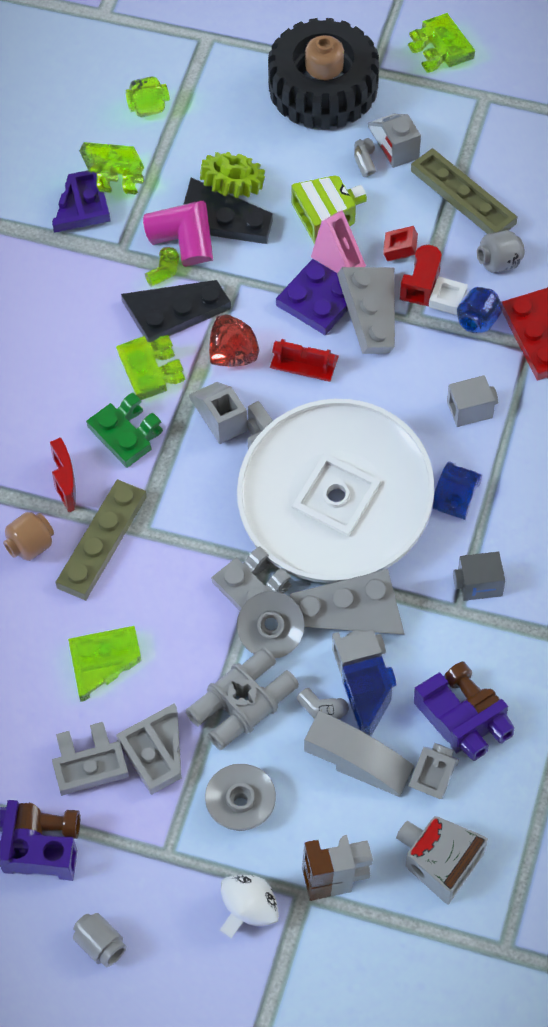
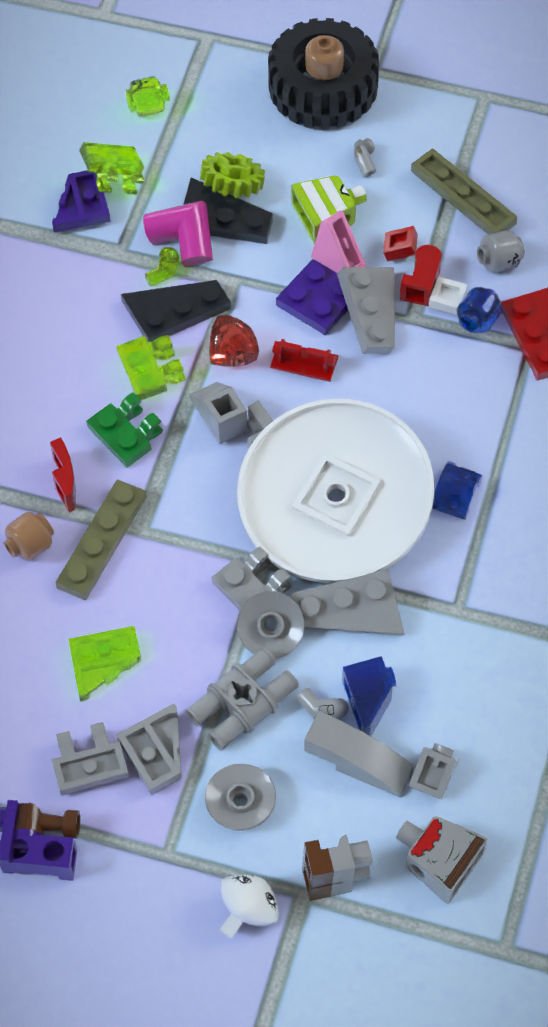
light grey brick [73,913,127,968] -> none
light grey brick [332,629,386,678] -> none
light grey slope [368,113,421,168] -> none
clear neon green plate [407,13,475,73] -> none
dark purple hips [414,661,514,761] -> none
light grey brick [447,375,498,427] -> none
dark grey brick [453,551,505,601] -> none

